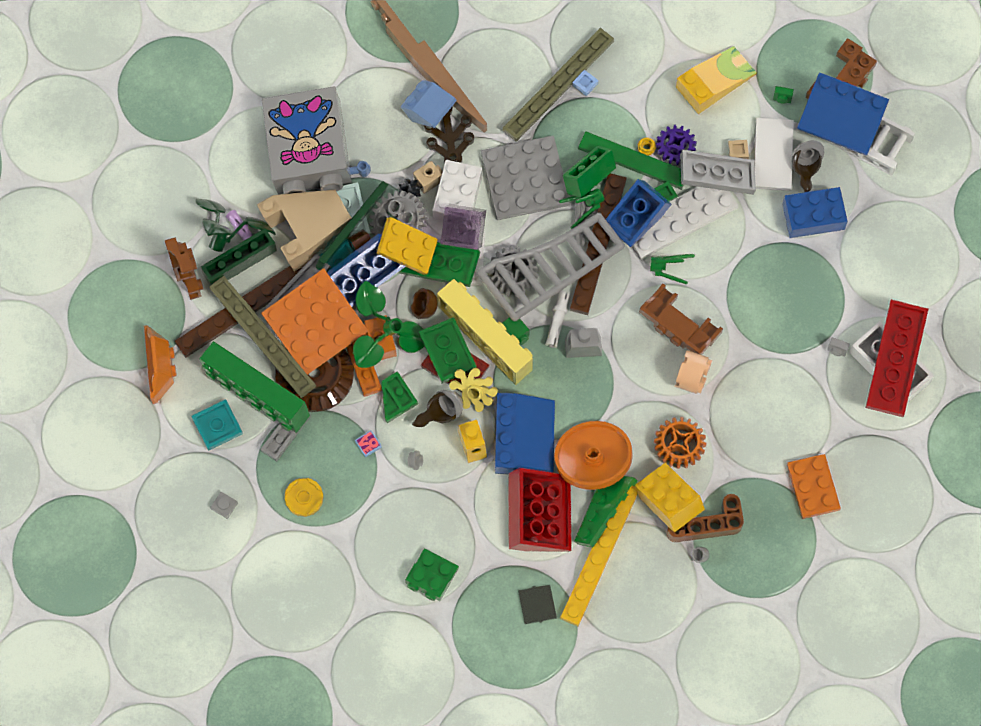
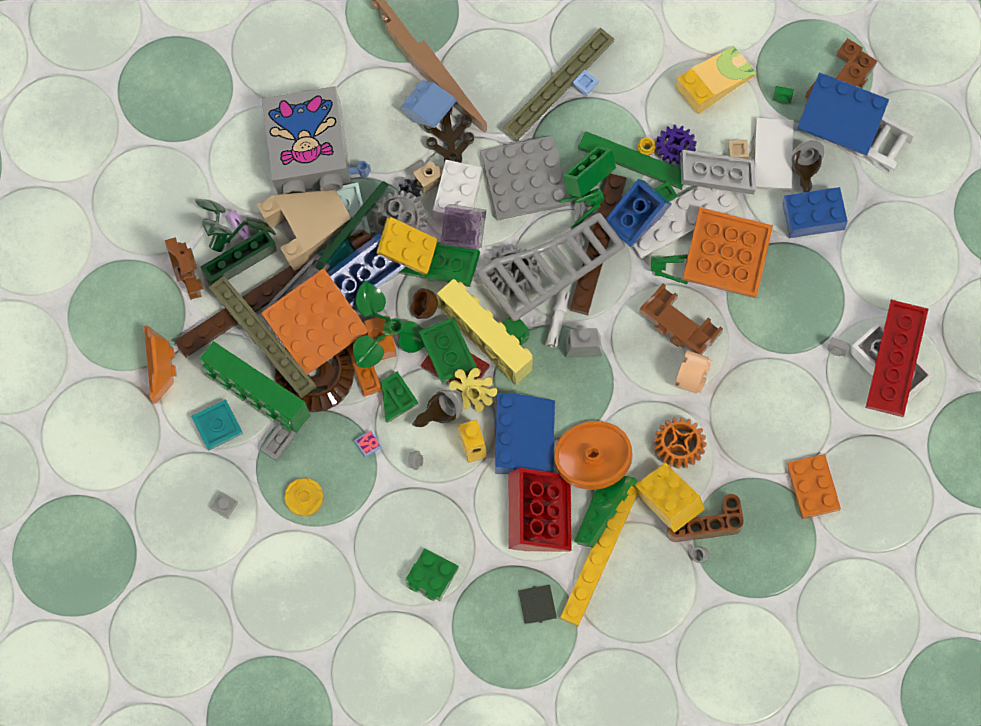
none -> orange plate [682,207,773,298]

